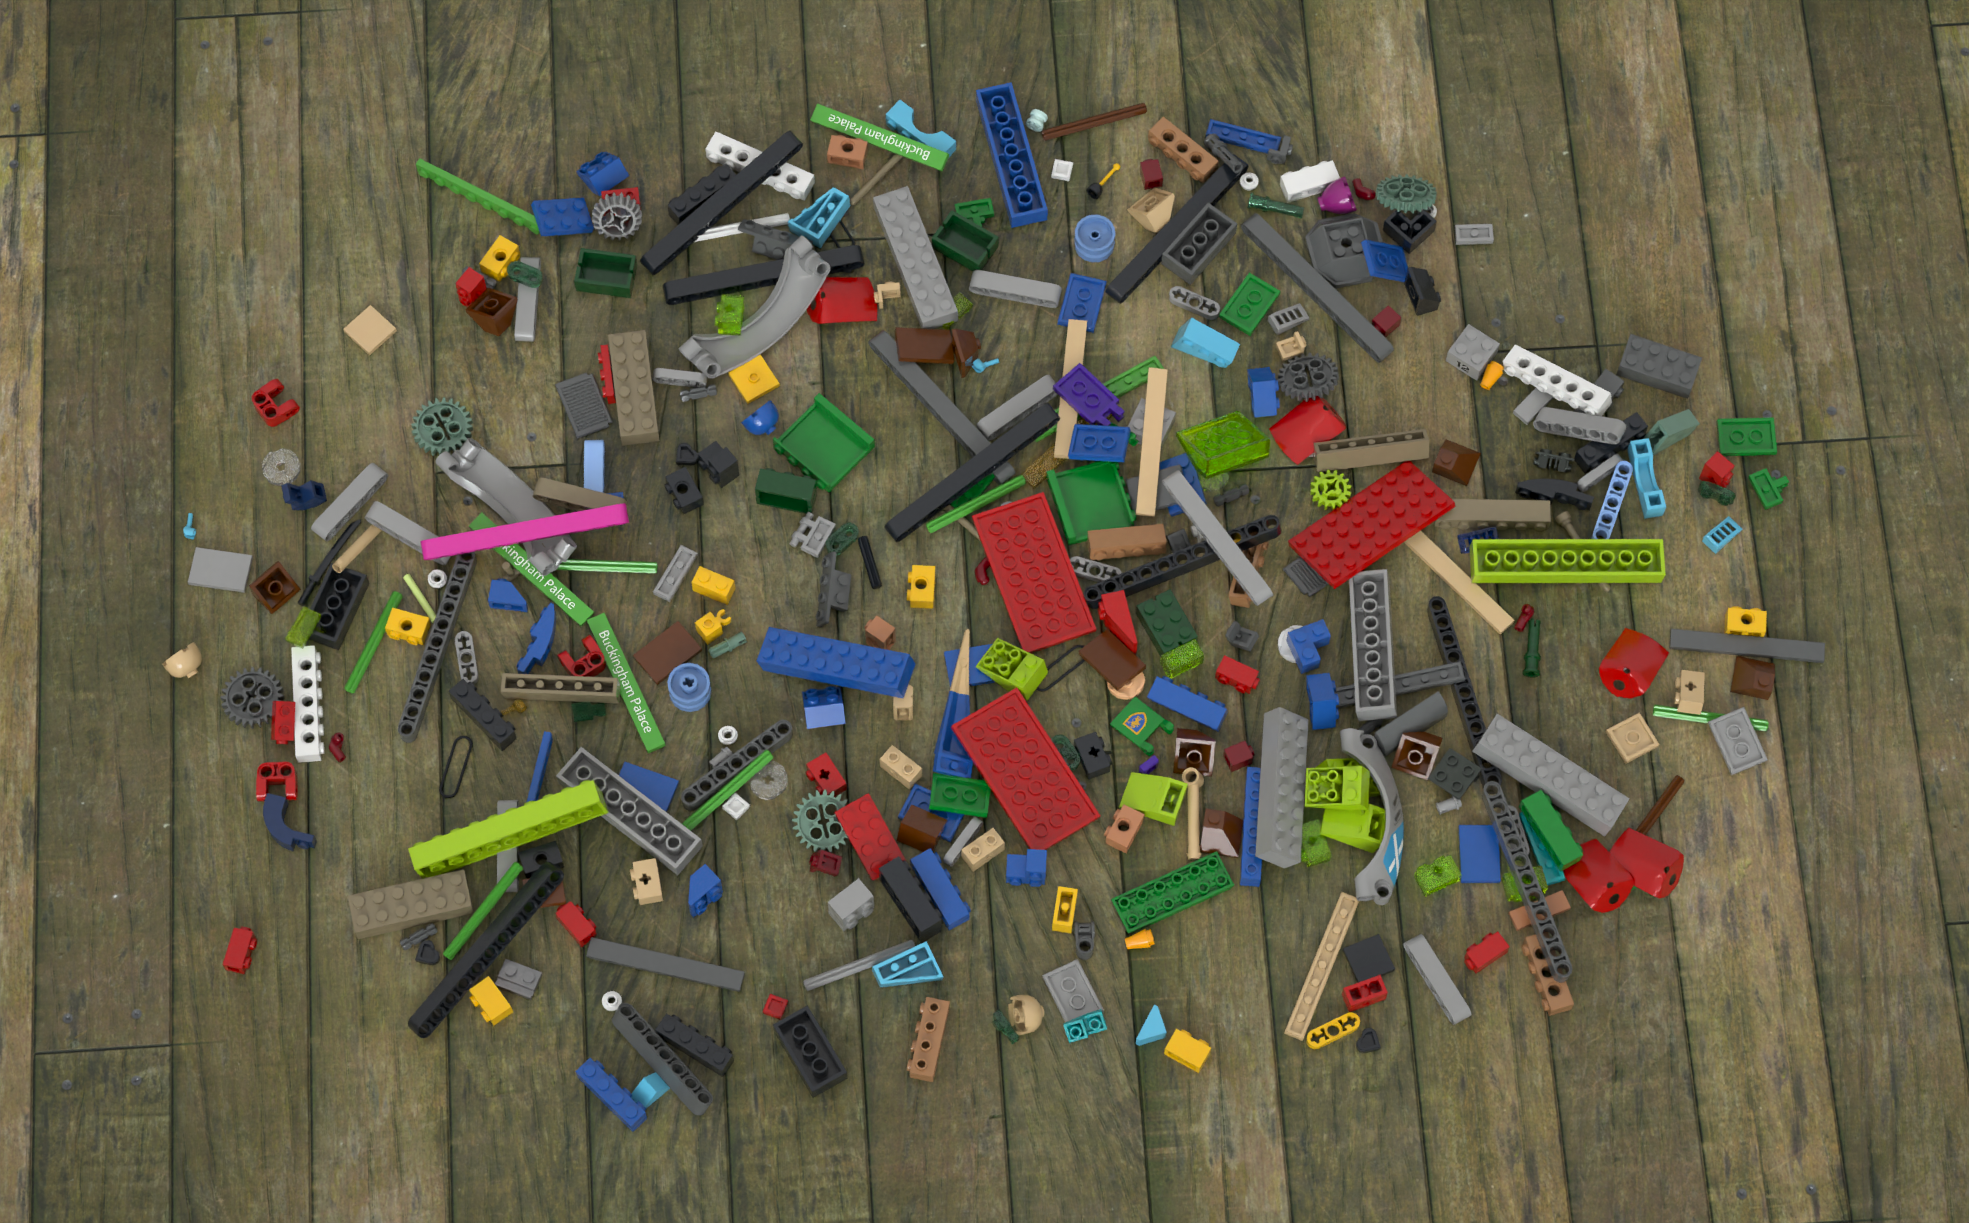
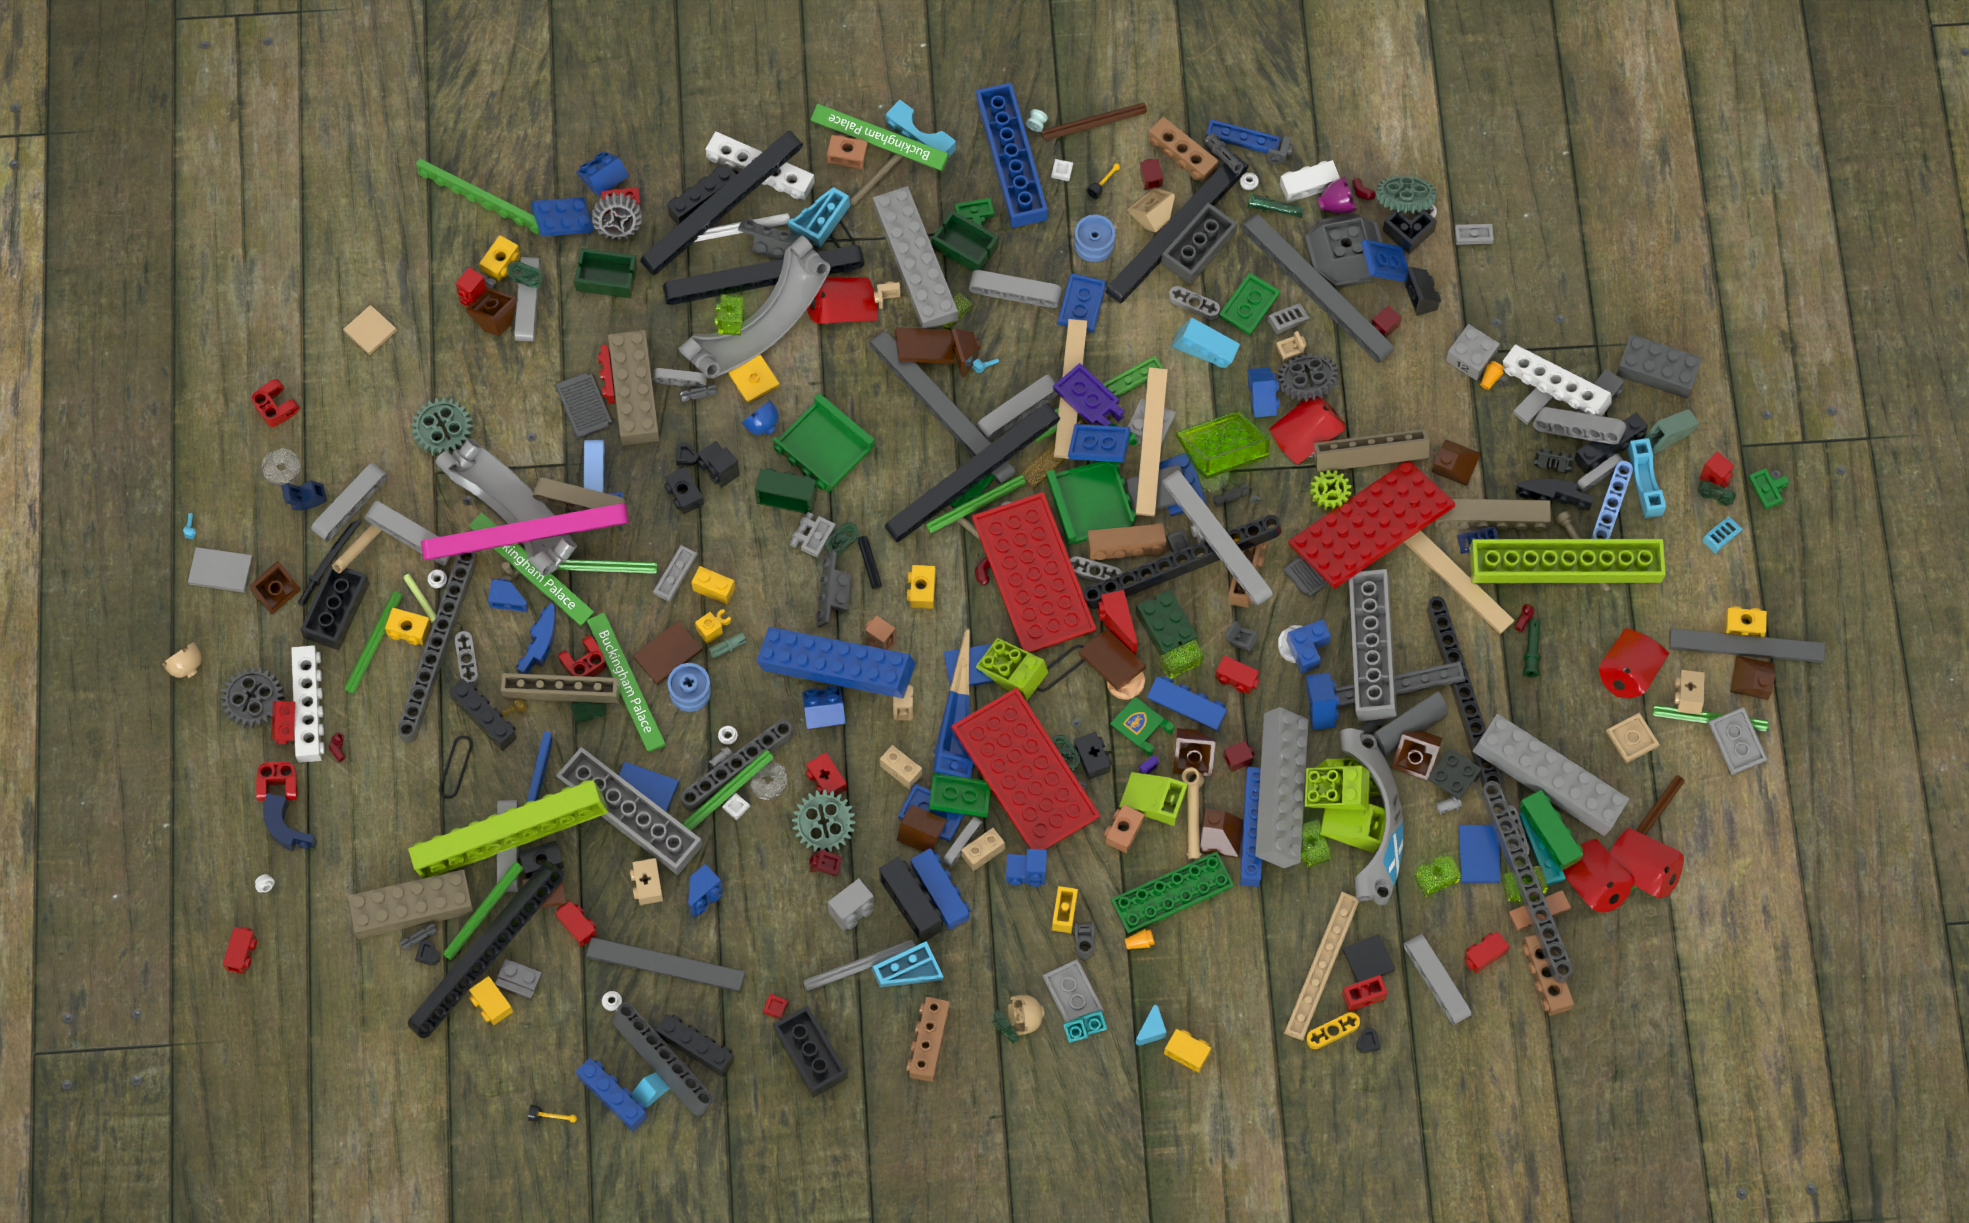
clear neon green tile [285,606,321,649] -> none
red plate [834,793,907,881] -> none
green plate [1716,417,1777,456] -> none
none -> white plate [255,874,275,892]
none -> hinge [528,1105,577,1123]

